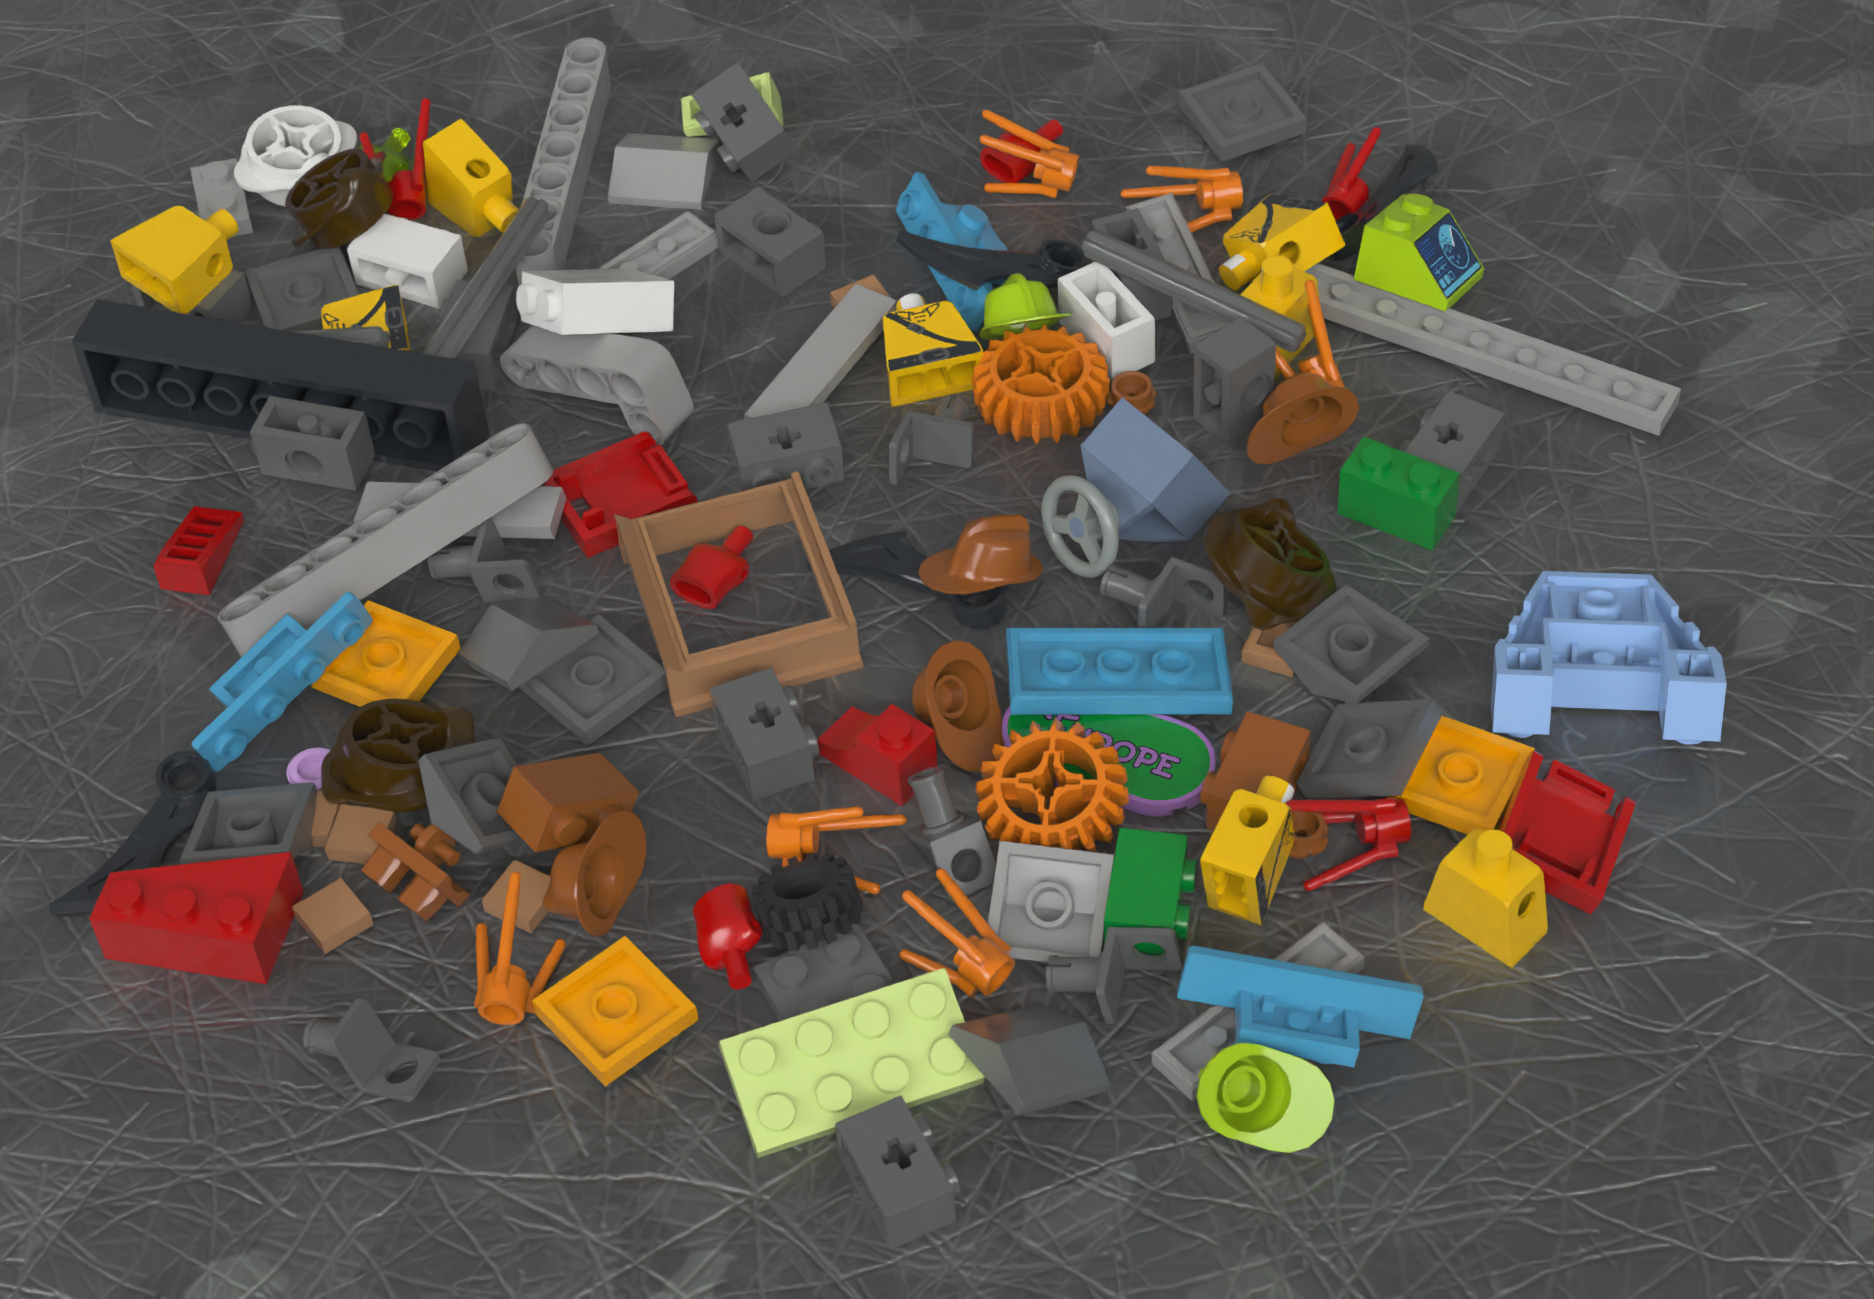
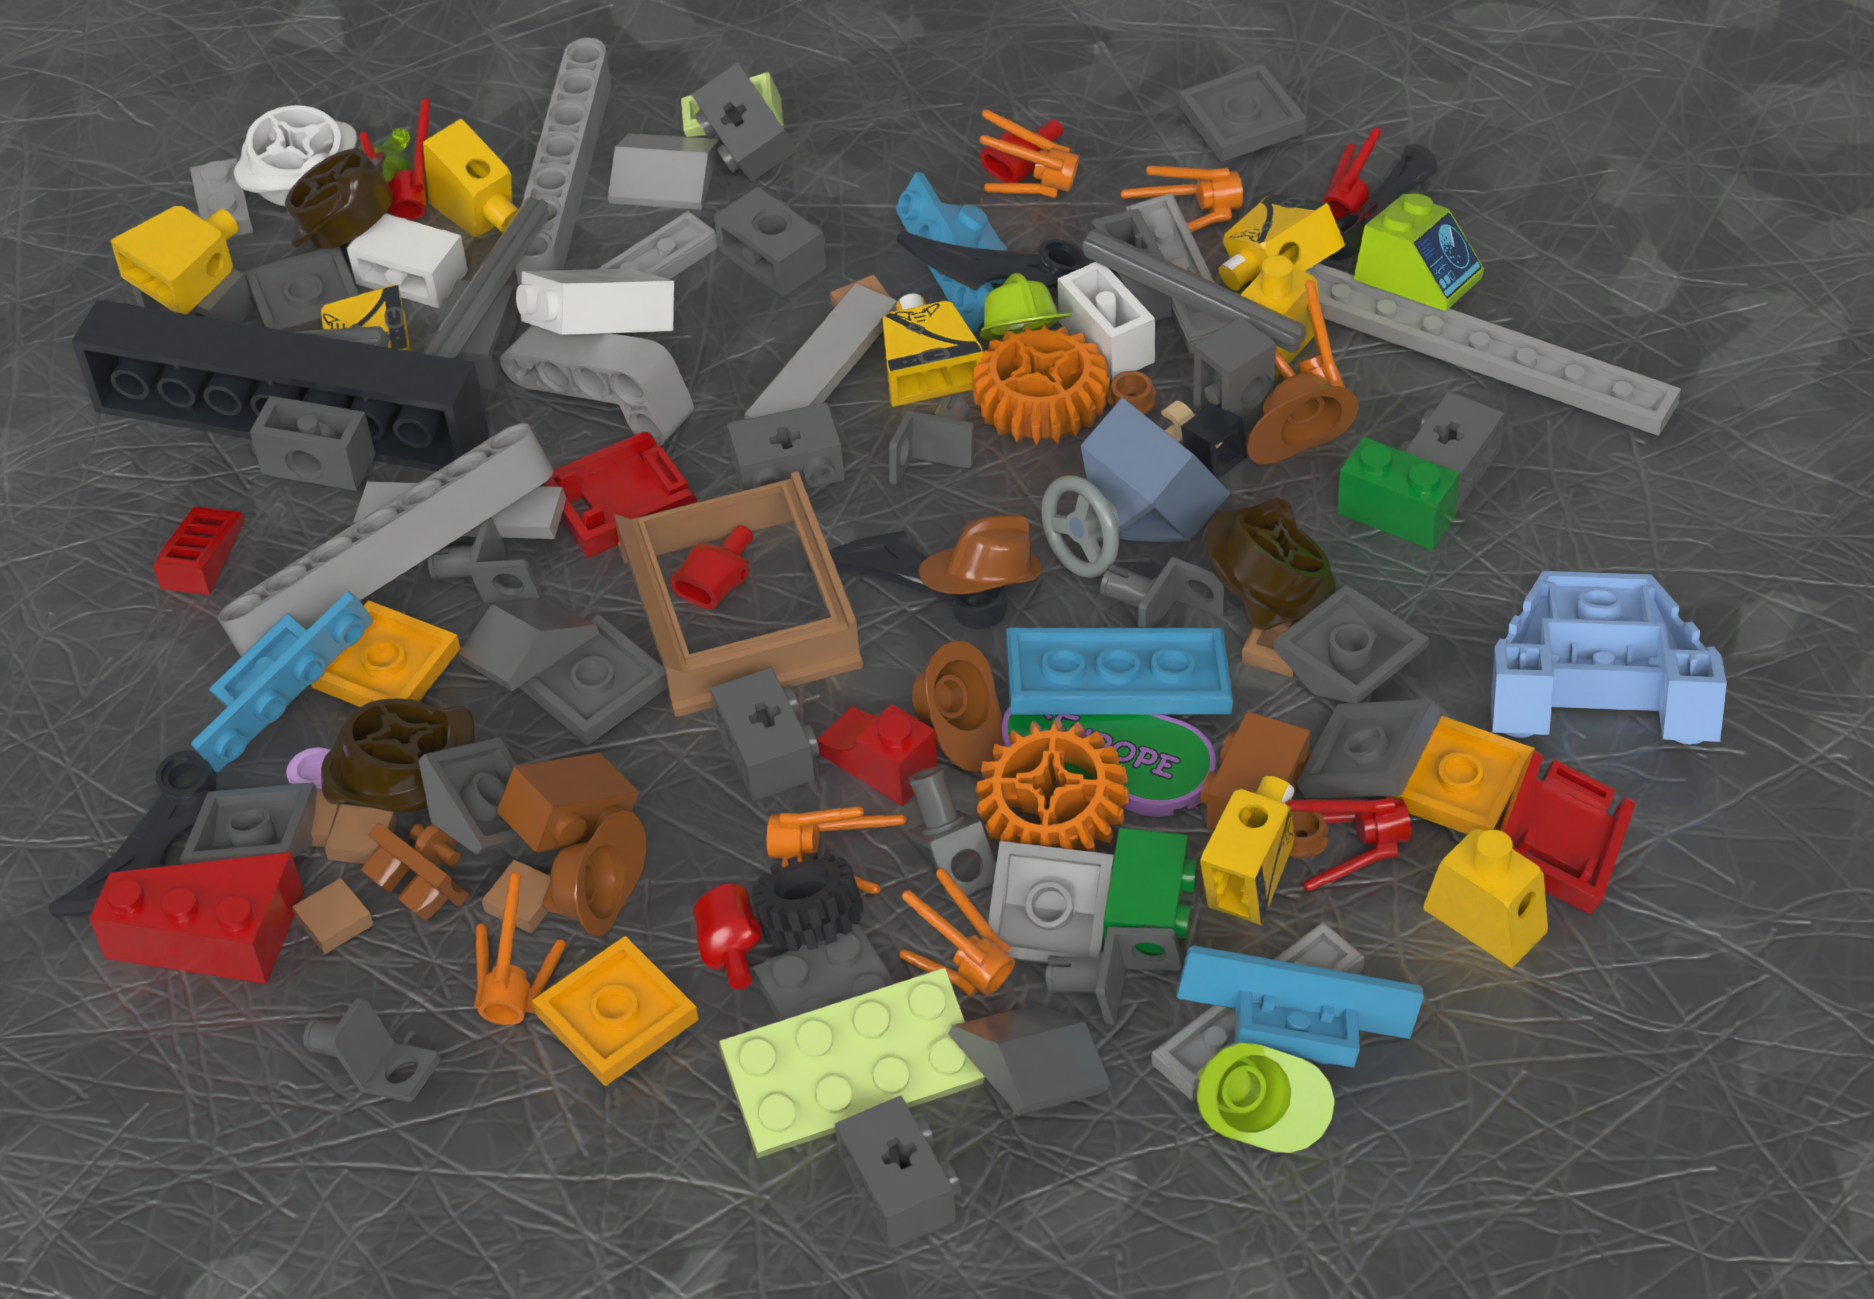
none -> black piece [1161,400,1247,479]

